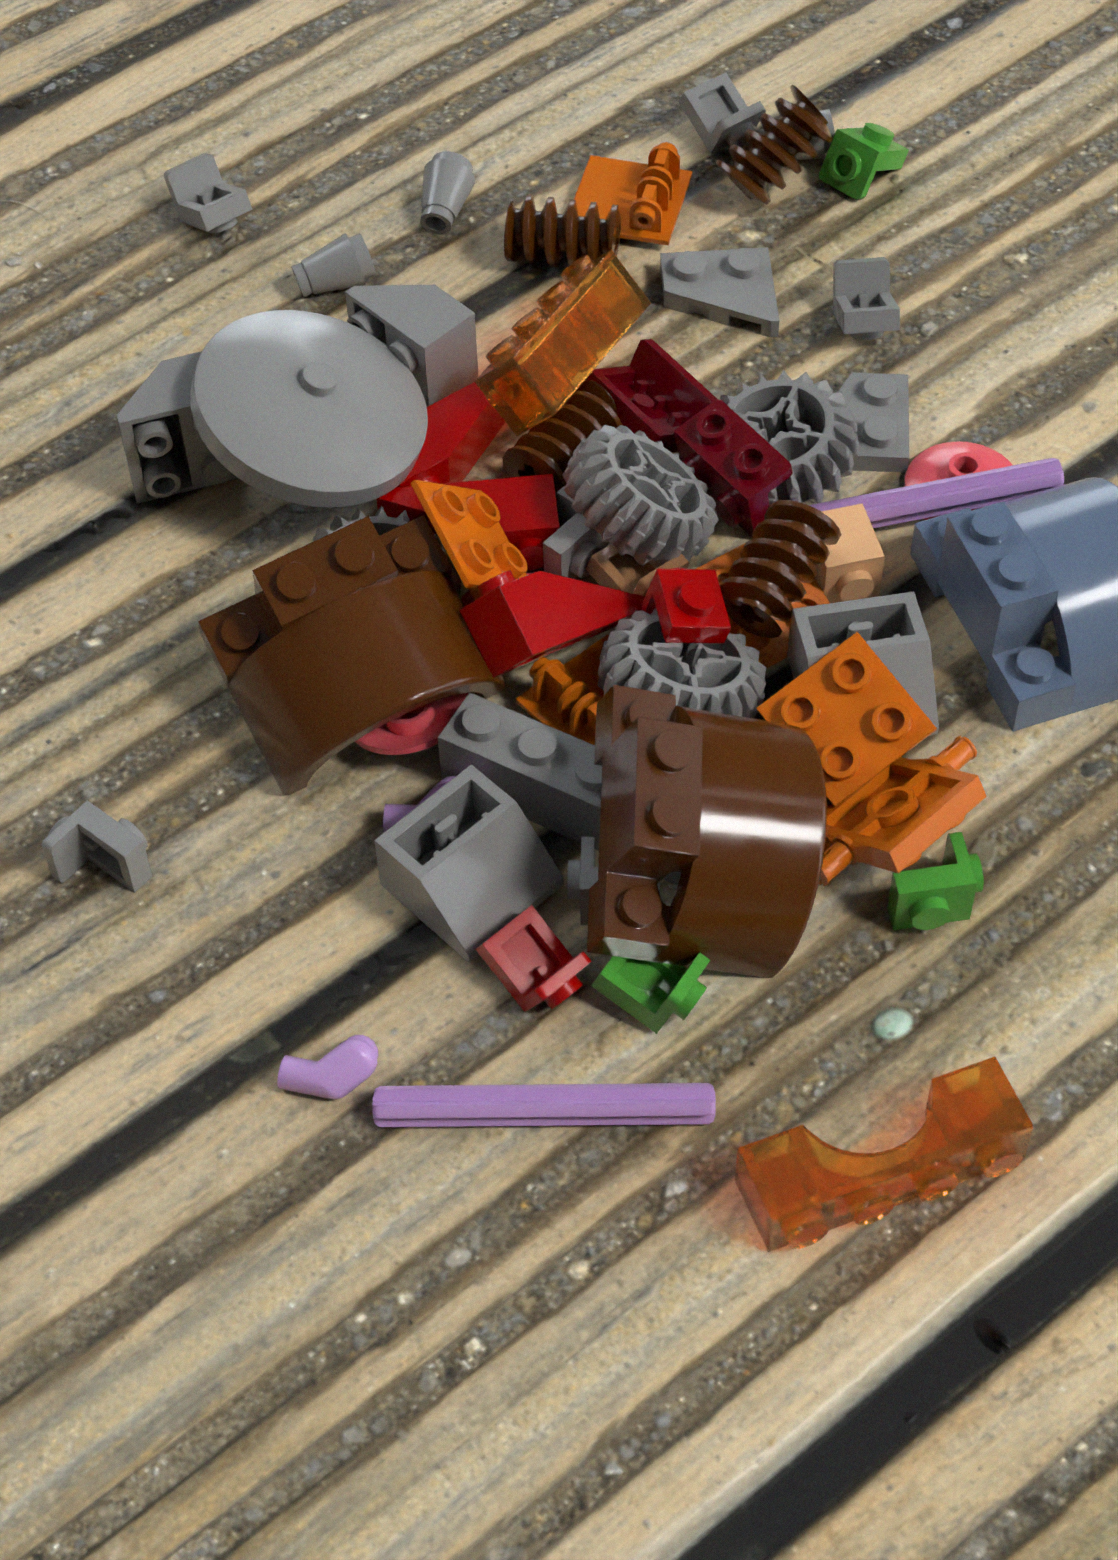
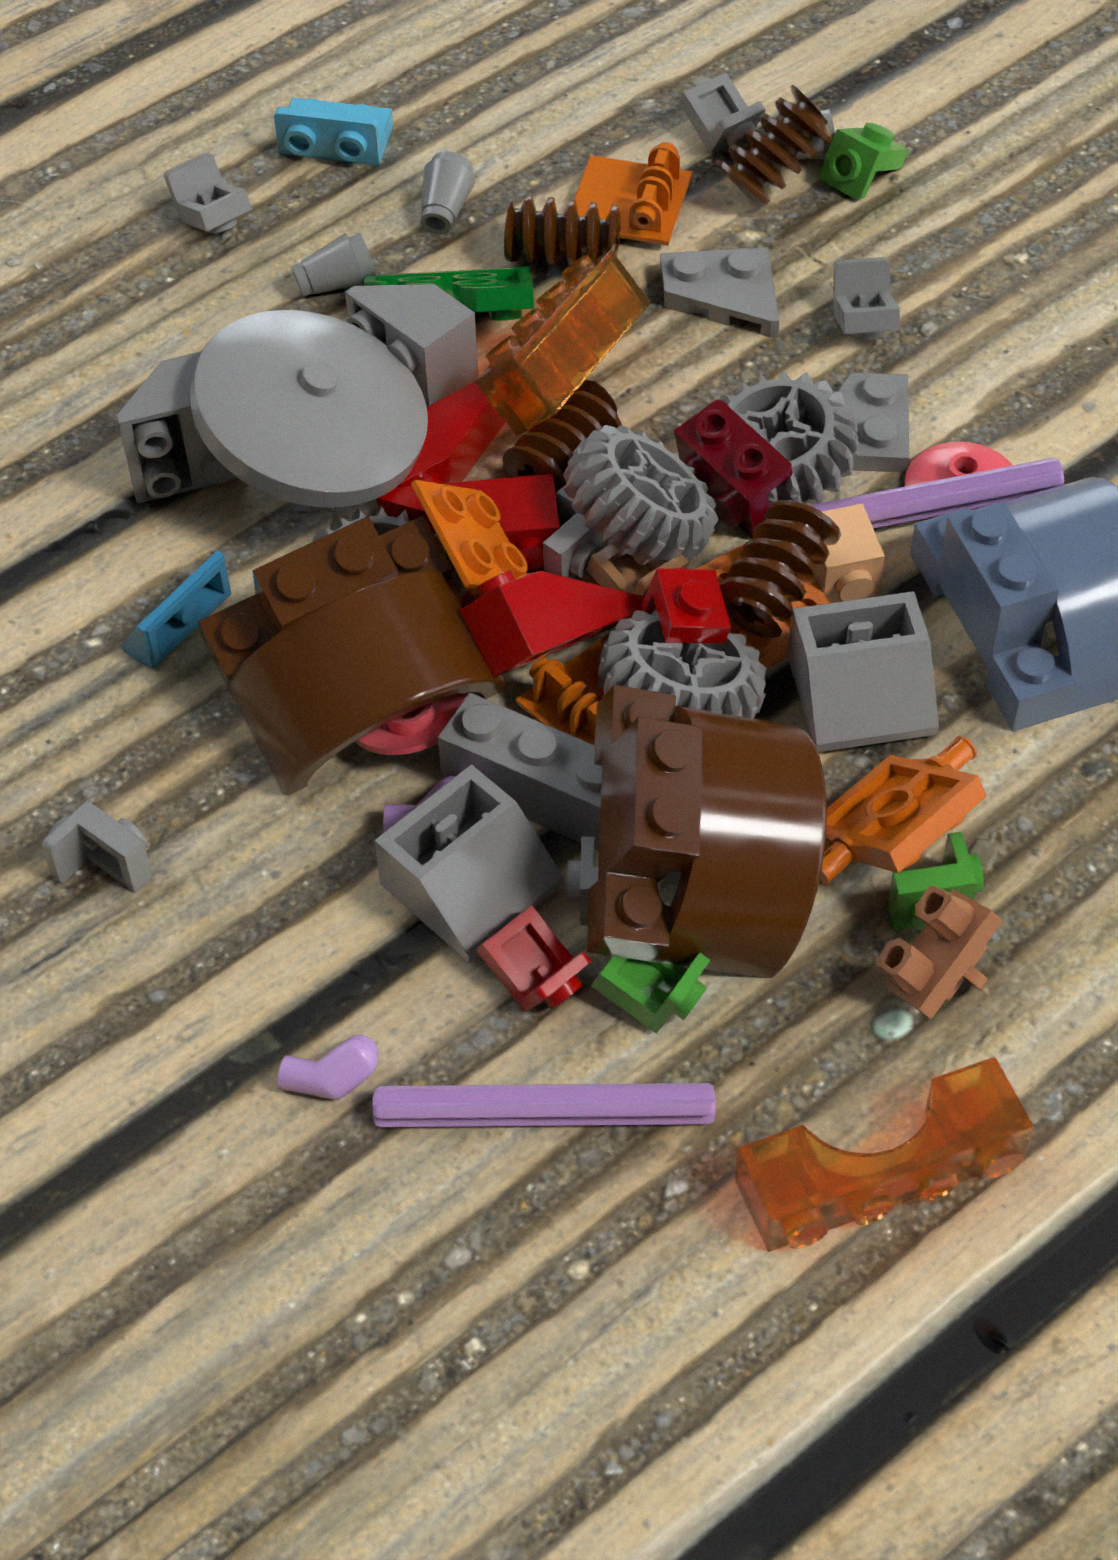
dark red bracket [585,339,717,452] -> none
orange hinge [756,632,937,807] -> none
none -> dark azure slope [121,551,231,669]
none -> medium azure bracket [274,98,393,166]
none -> green plate [364,266,534,321]
none -> nougat hips [875,885,1003,1019]

